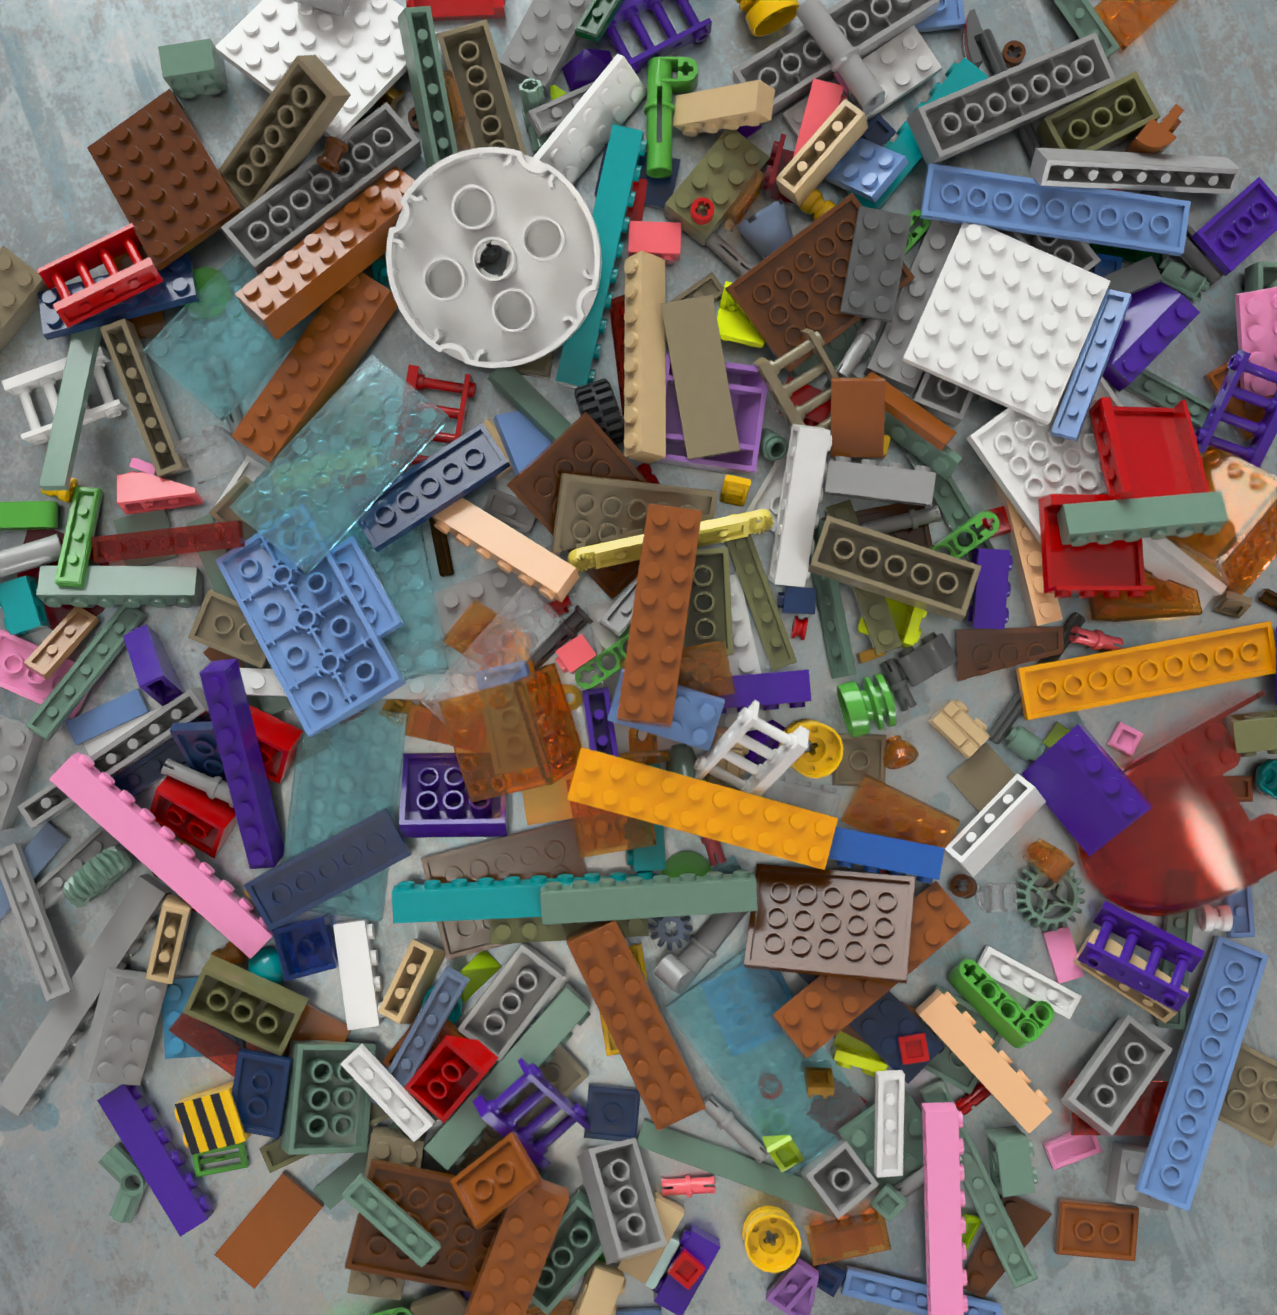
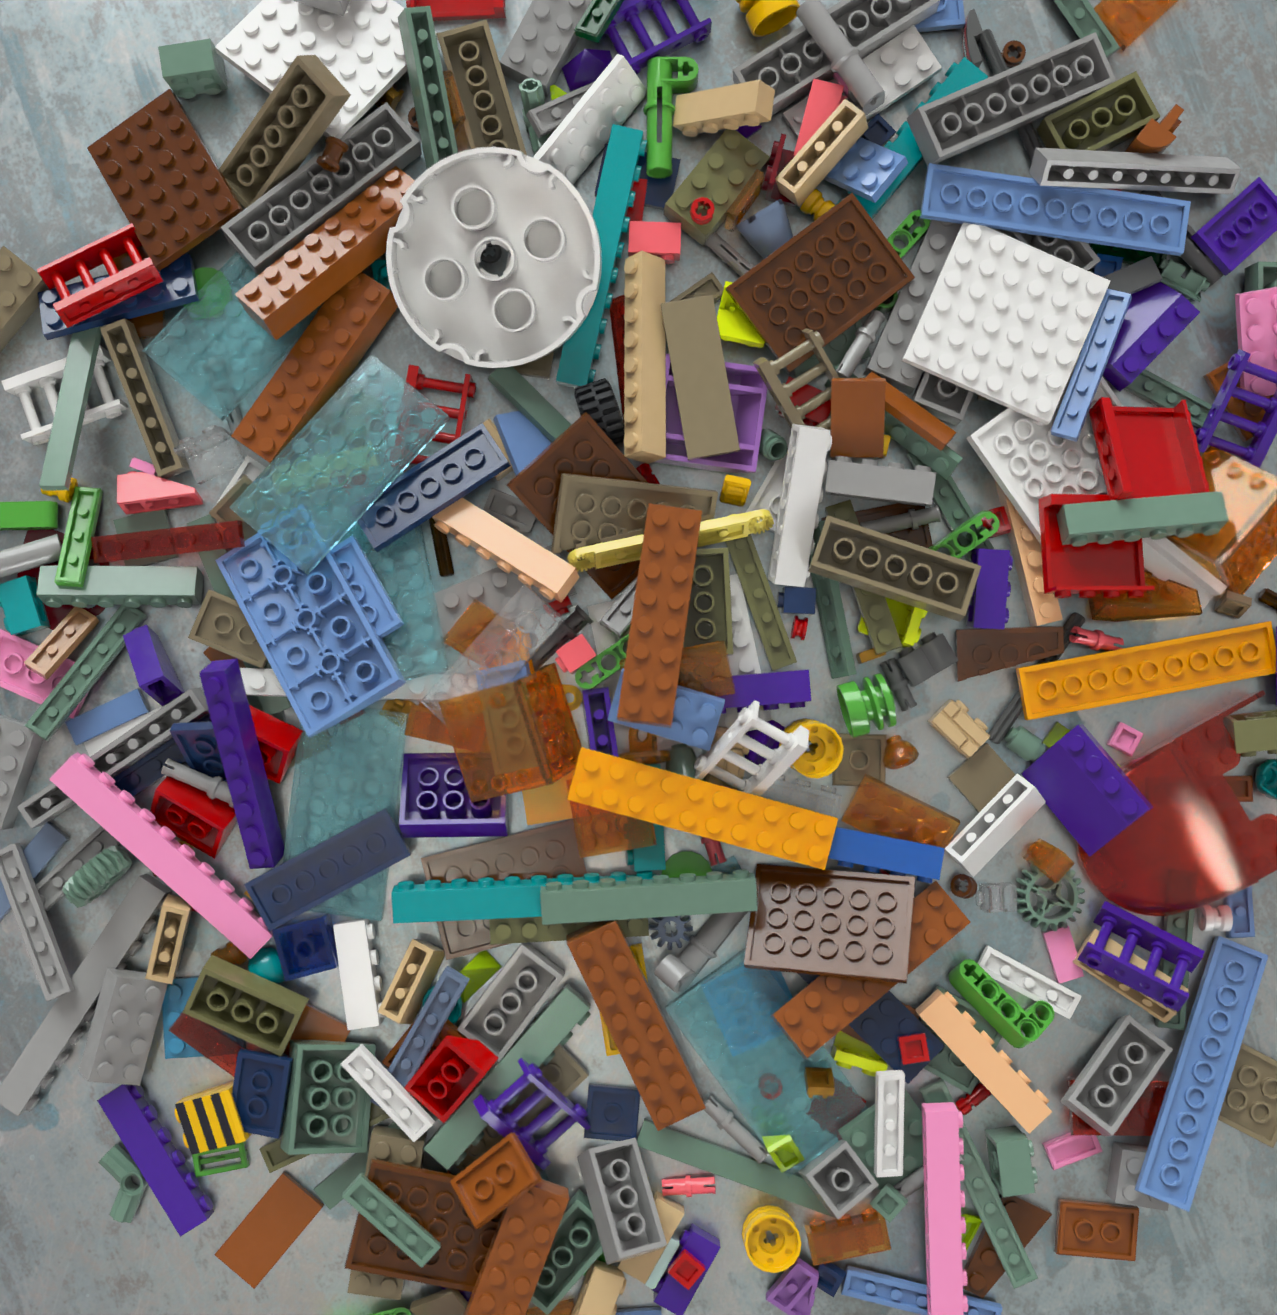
dark grey plate [839,206,912,323] -> none

